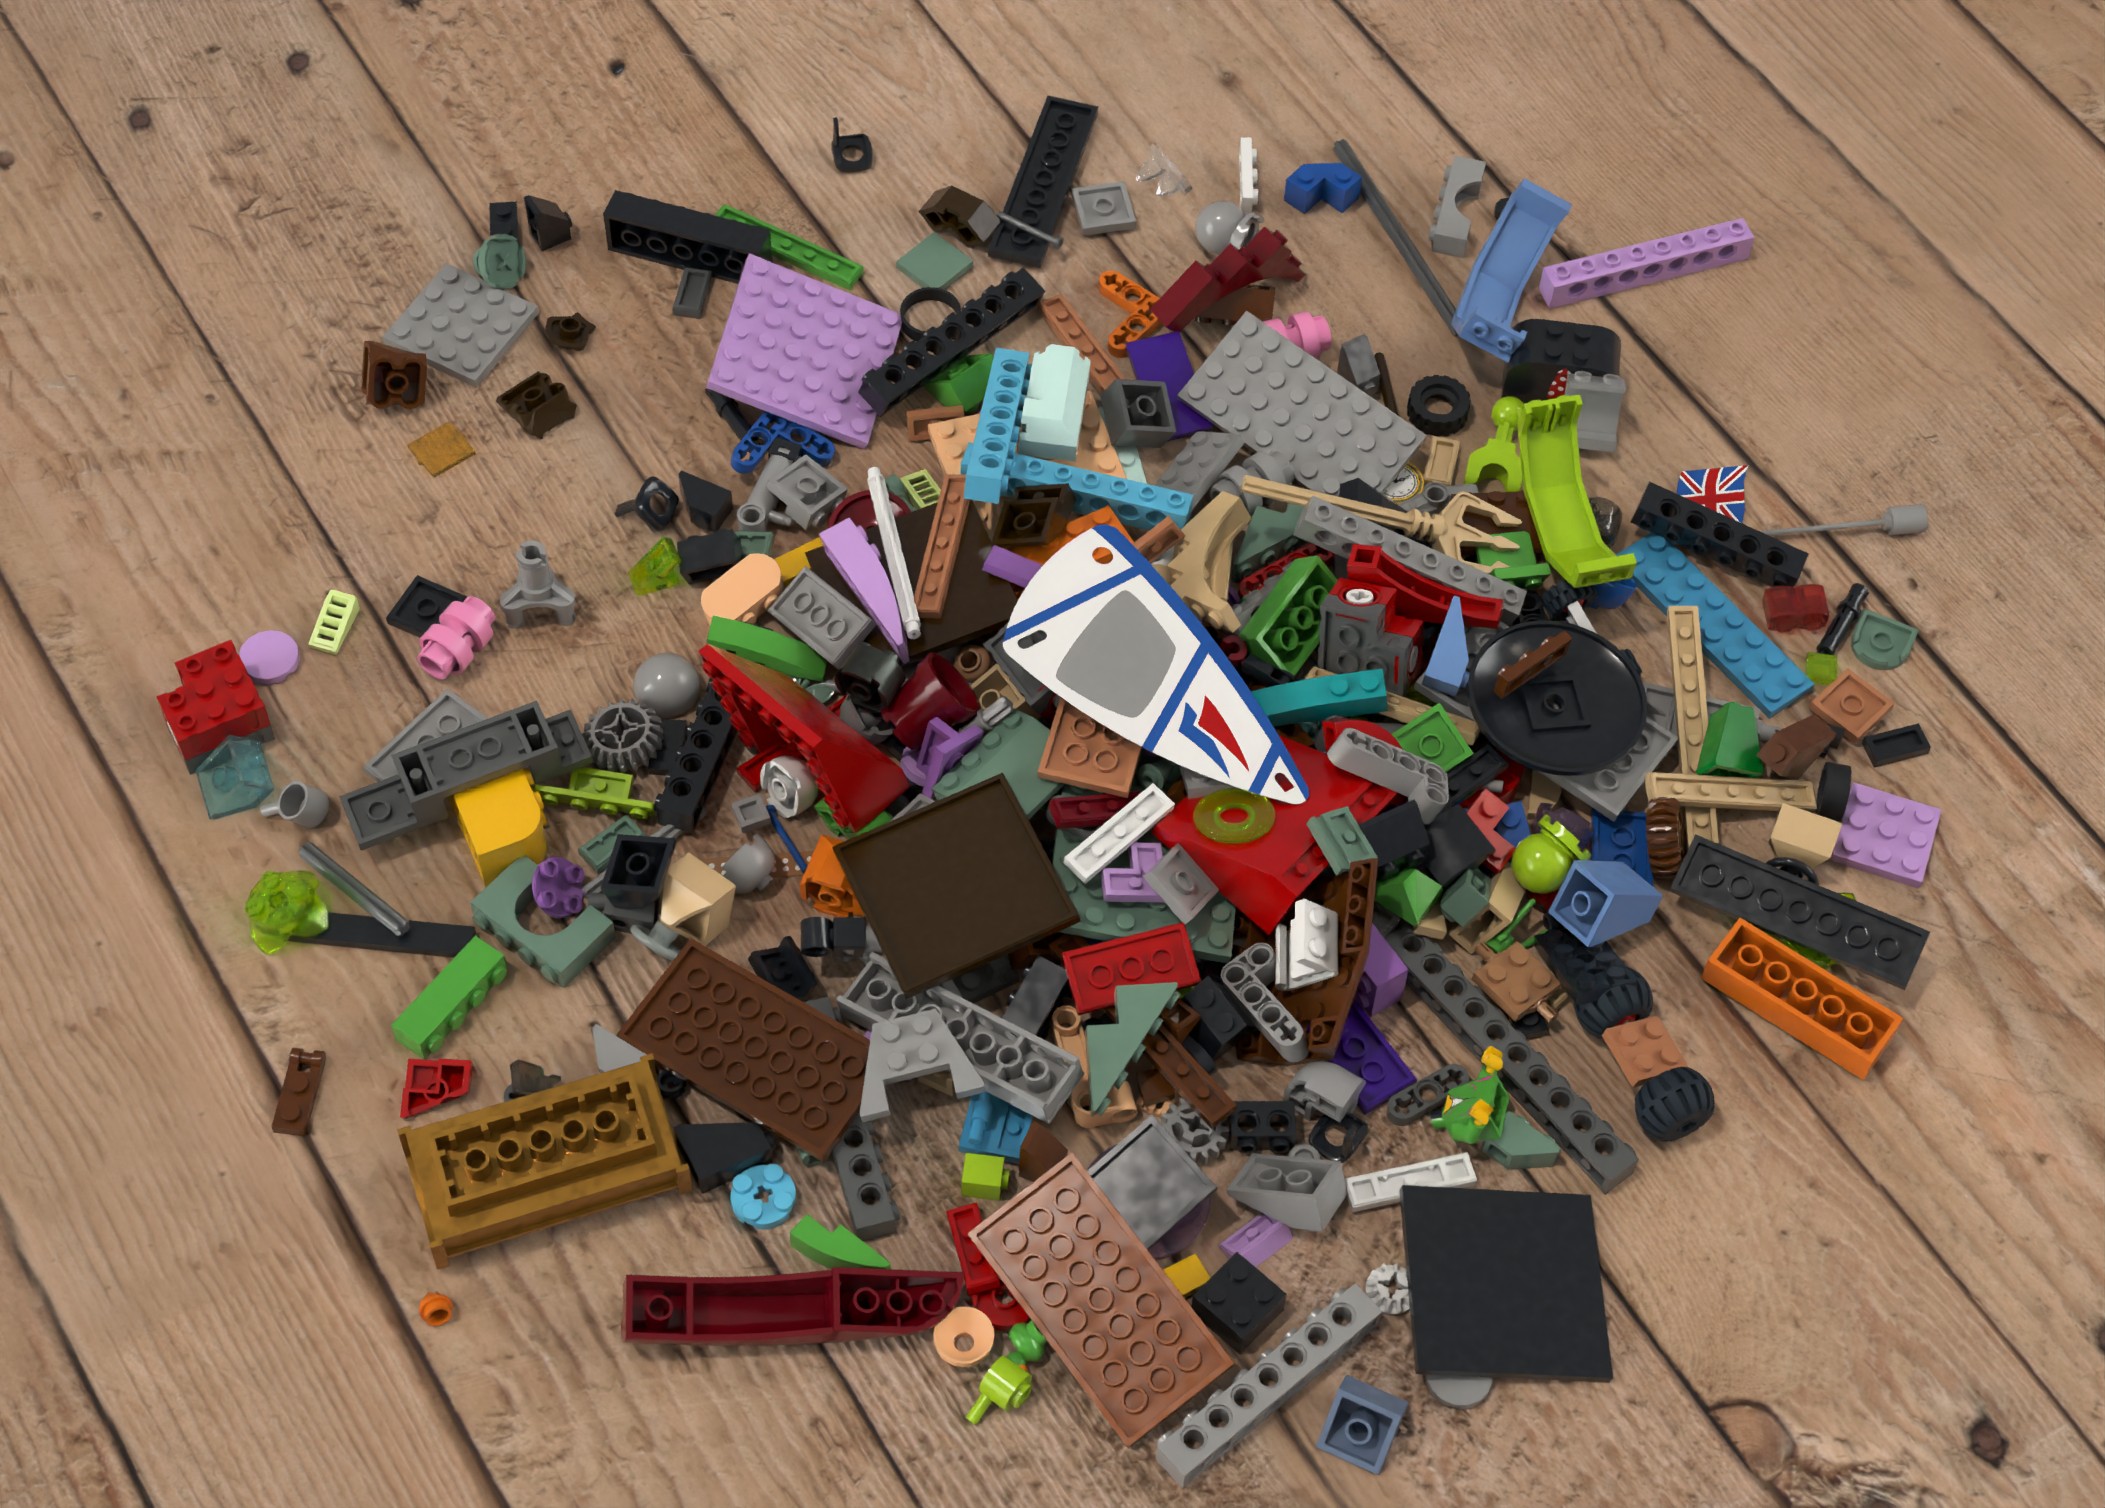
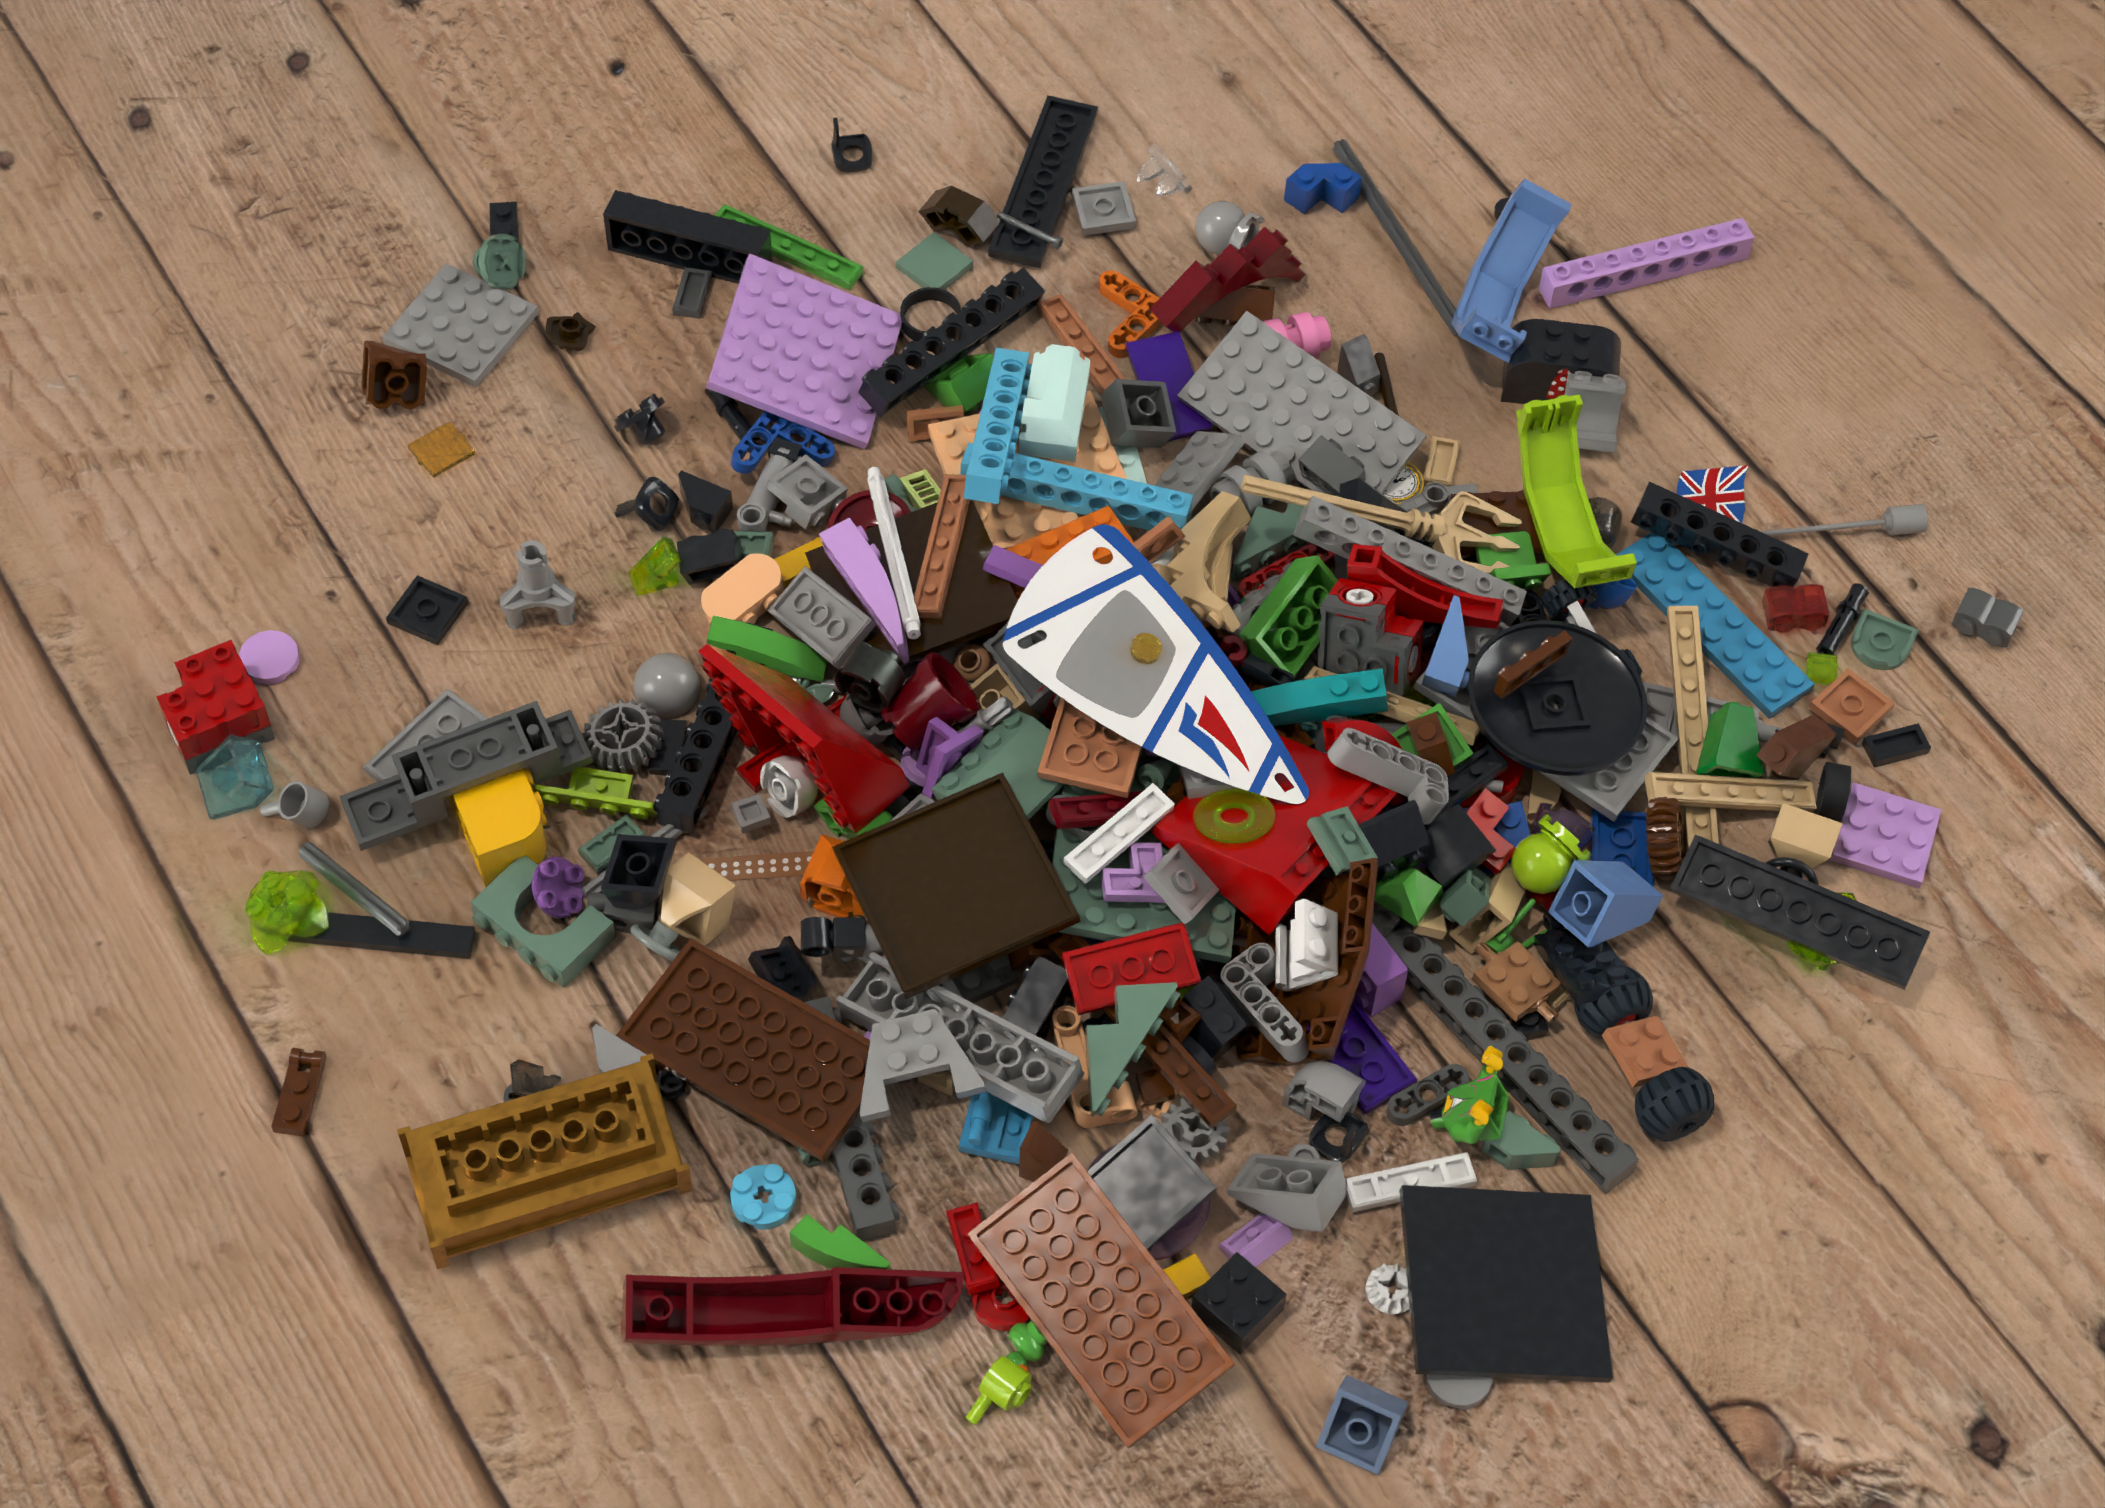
yellowish green slope [308,590,360,655] -> none
bright green brick [391,935,508,1060] -> none
red slope [400,1058,474,1119] -> none
bright pink piece [417,596,496,680] -> none
orange plate [419,1291,453,1326] -> none
dark brown slope [496,371,577,439] -> none
black slope [524,195,573,251] -> none
black slope [673,1122,776,1194] -> none
light grey cylinder [719,833,775,894] -> none
blue piece [765,805,807,873] -> none
light nougat piece [933,1306,994,1367] -> none
lime brick [961,1153,1010,1201] -> none
dark brown slope [991,483,1076,548] -> none
light grey brick [1155,1283,1383,1489] -> none
black brick [1228,1101,1296,1153] -> none
white plate [1239,137,1258,216] -> none
black tyre [1407,375,1471,437] -> none
light grey arch [1428,155,1486,258] -> none
lime piece [1464,396,1524,492] -> none
orange brick [1701,917,1903,1081] -> none
none -> black plate [614,393,665,445]
none -> clear yellow tile [1130,633,1162,664]
none -> dark grey brick [1298,435,1365,497]
none -> reddish brown slope [1405,712,1455,776]
none -> dark grey brick [1952,588,2024,648]

